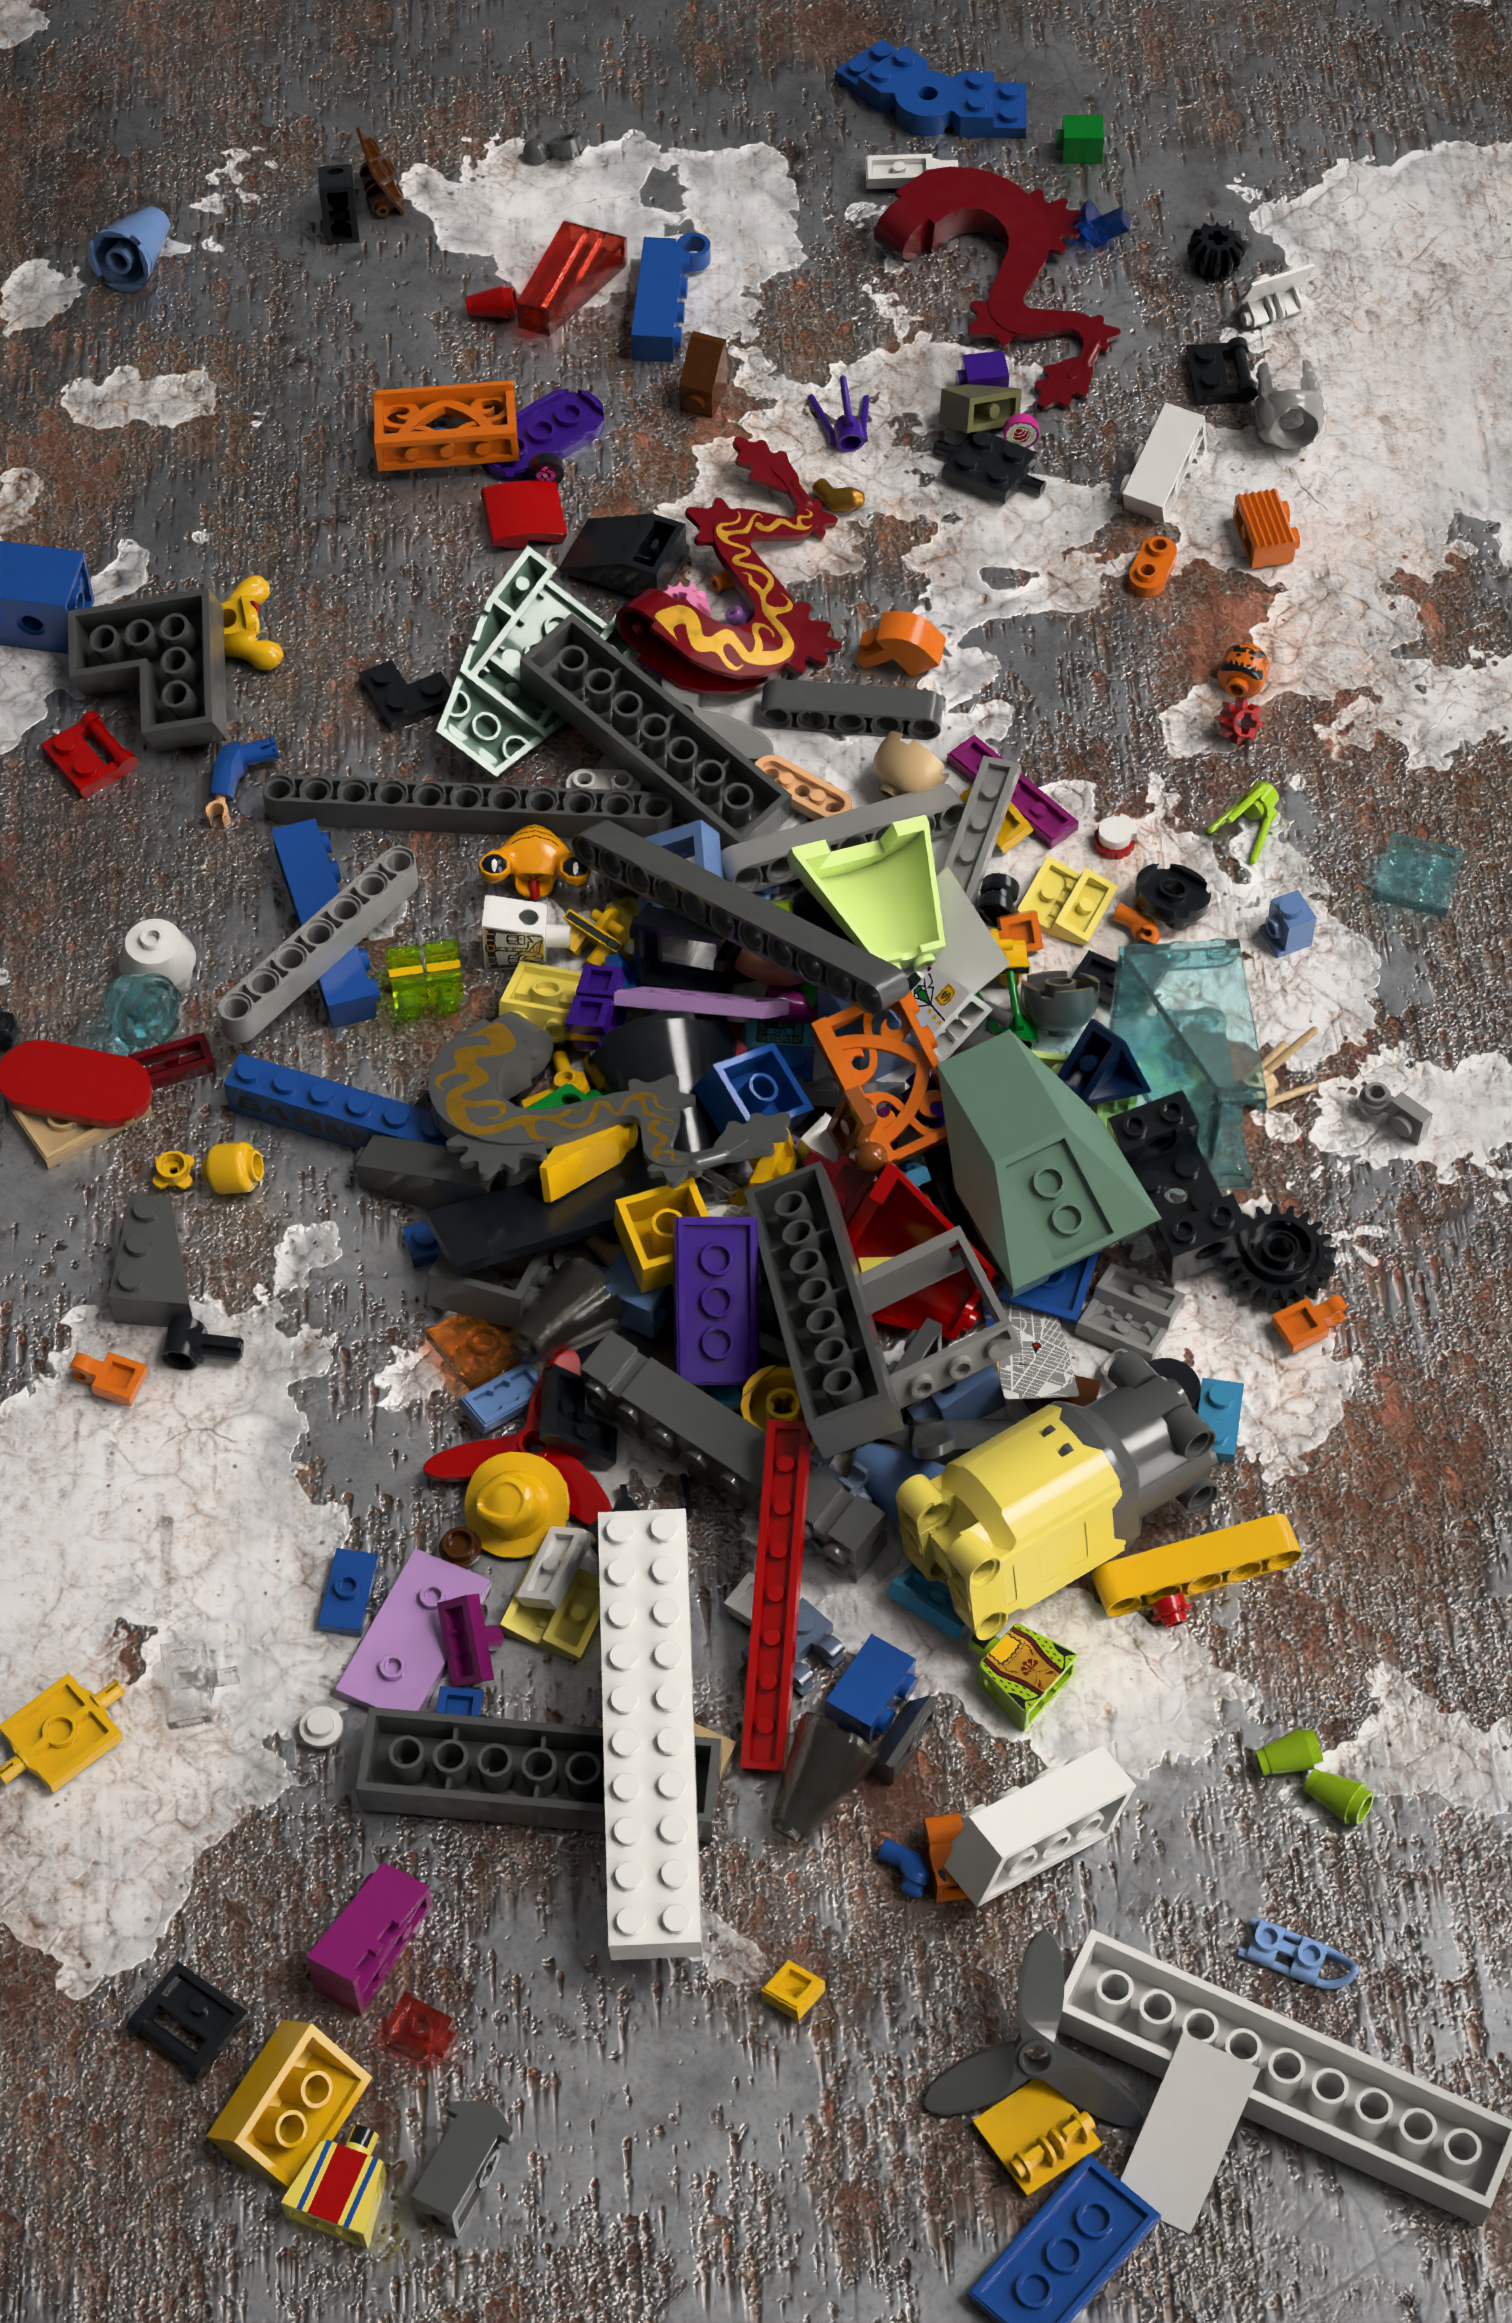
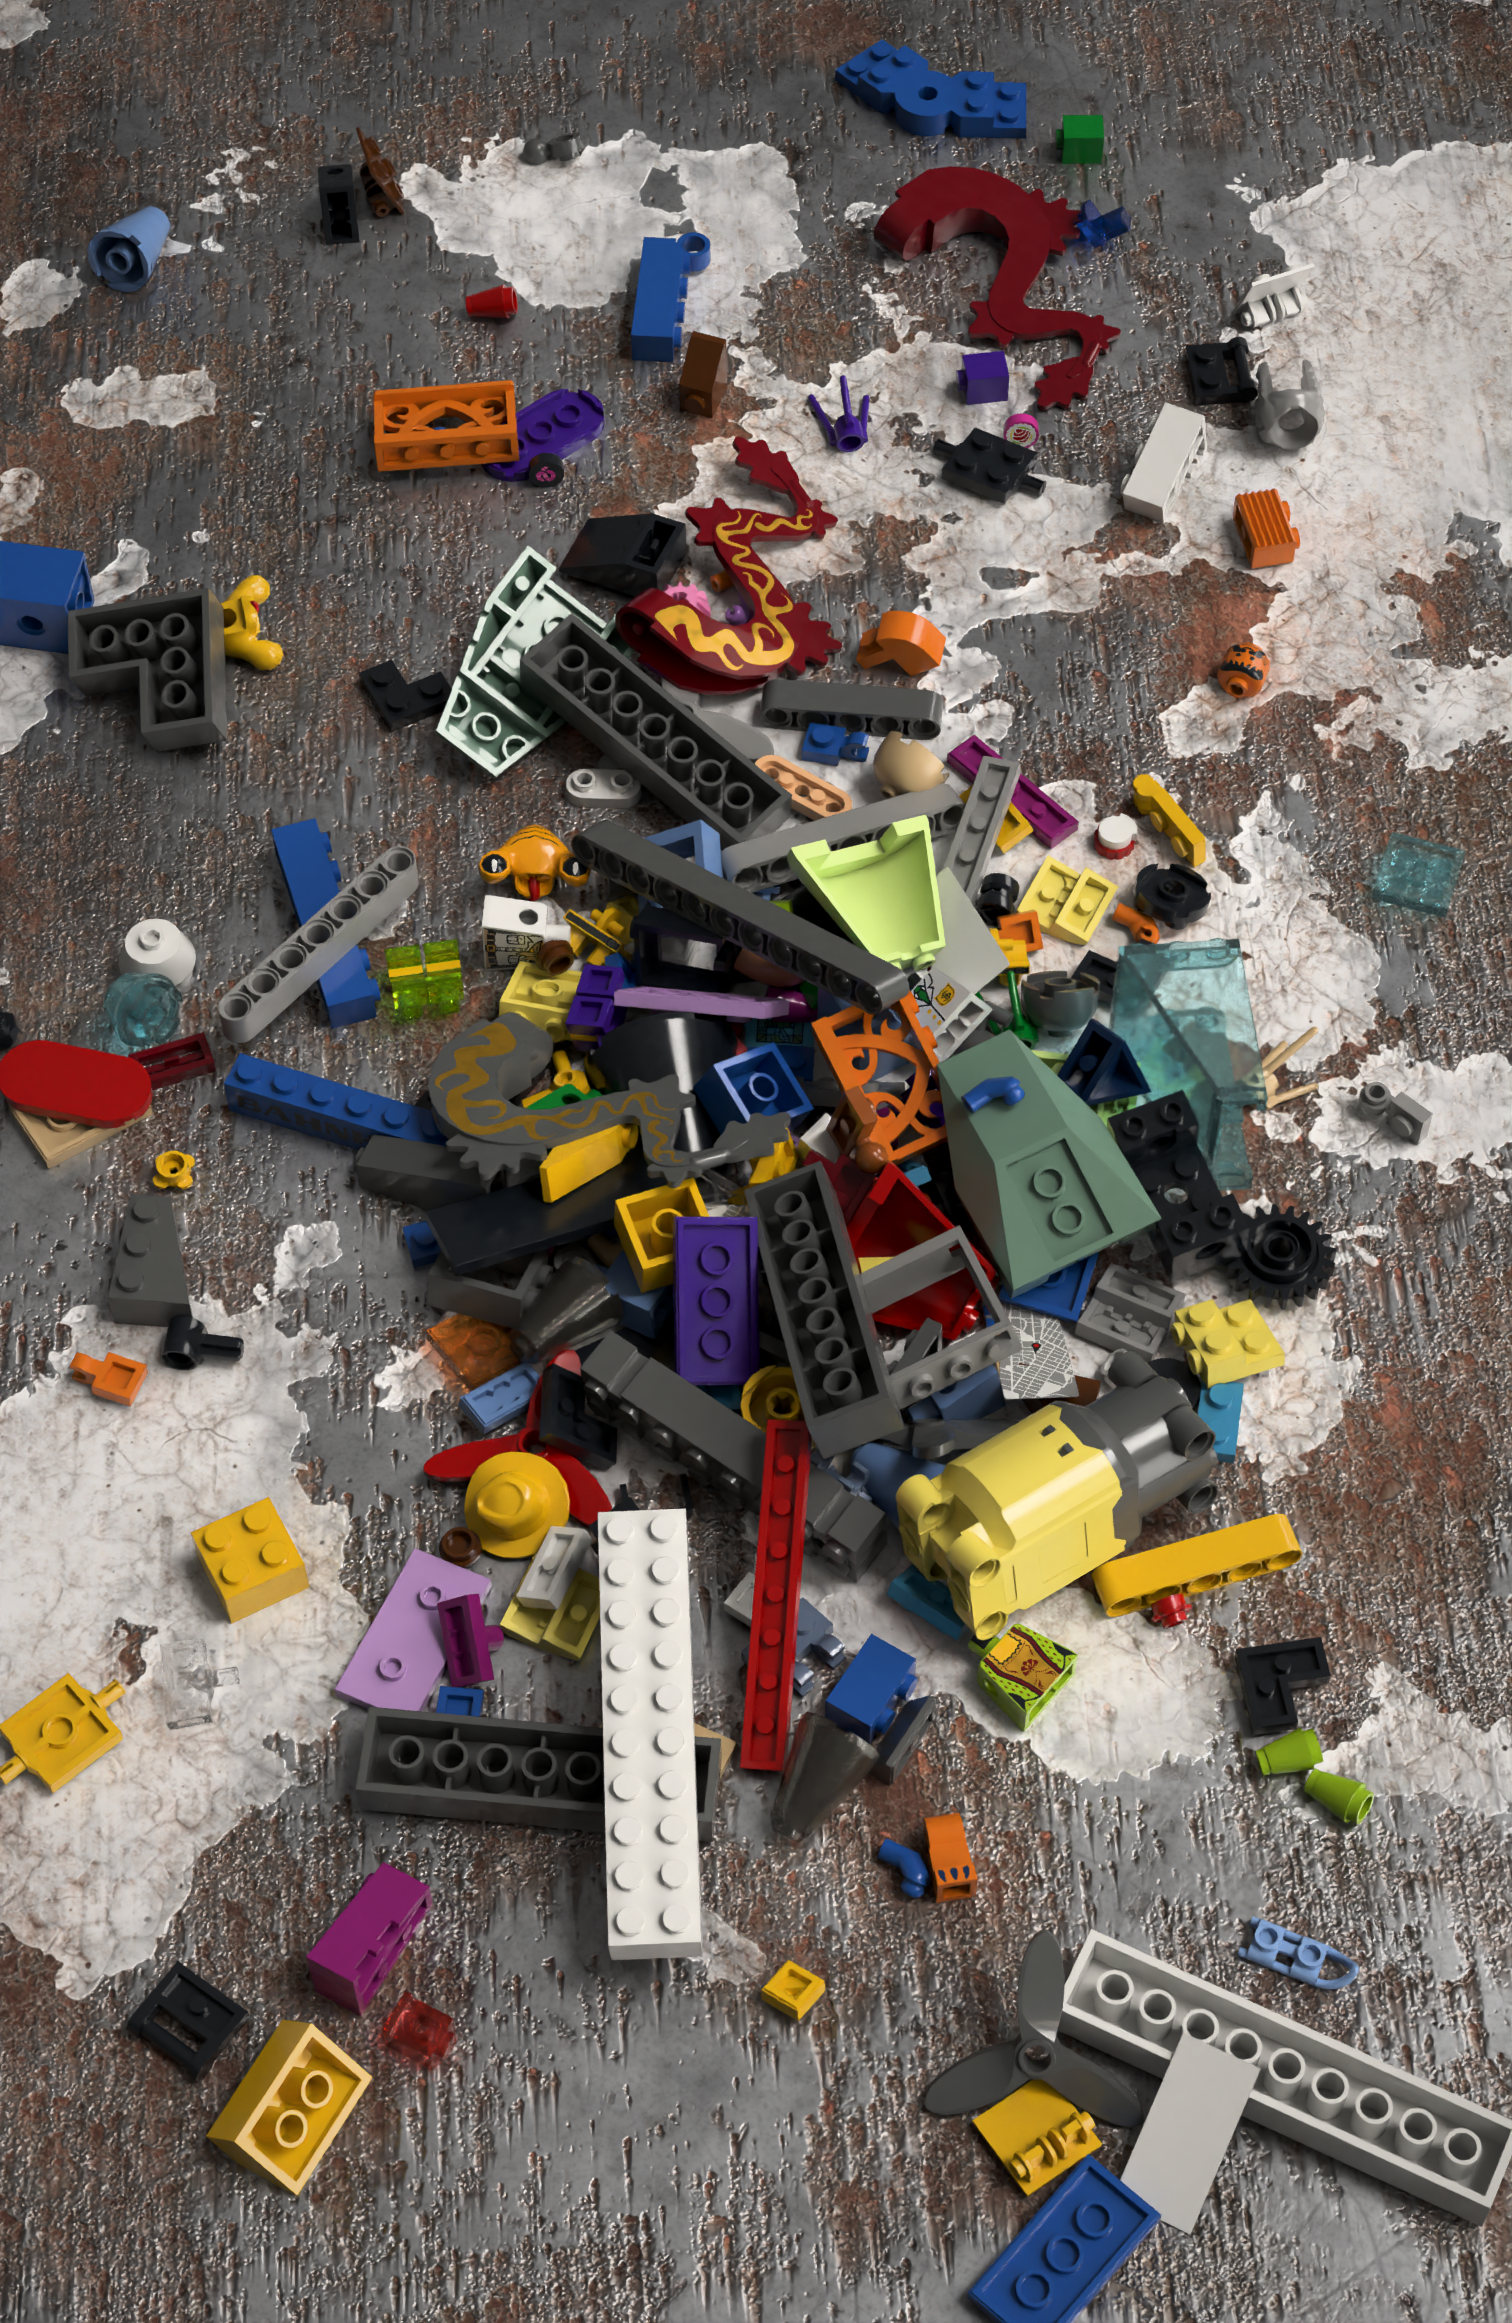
red plate [41,711,138,799] -> none
yellow head [201,1141,264,1195] -> none
blue arm [205,736,280,828] -> none
dark grey beam [261,774,673,838] -> none
torso [281,2125,387,2249] -> none
white plate [299,1706,344,1750] -> none
blue plate [318,1548,379,1637] -> none
dark grey piece [410,2100,514,2238] -> none
red slope [481,480,567,549] -> none
clear red slope [516,221,628,336] -> none
pearl gold arm [812,478,865,512] -> none
white hinge [865,154,958,189] -> none
olive slope [939,384,1022,433] -> none
white brick [944,1745,1136,1907] -> none
orange plate [1128,536,1177,598] -> none
black gear [1187,221,1246,279] -> none
lime plant [1206,781,1279,864] -> none
red gear [1214,697,1264,745] -> none
medium blue brick [1259,890,1317,958] -> none
orange plate [1271,1294,1348,1354] -> none
none -> yellow brick [191,1497,309,1624]
none -> reddish brown plate [535,940,574,976]
none -> blue plate [801,722,869,766]
none -> blue arm [961,1076,1025,1113]
none -> yellow hinge [1133,773,1206,868]
none -> light yellow plate [1170,1299,1285,1389]
none -> black plate [1234,1637,1331,1735]

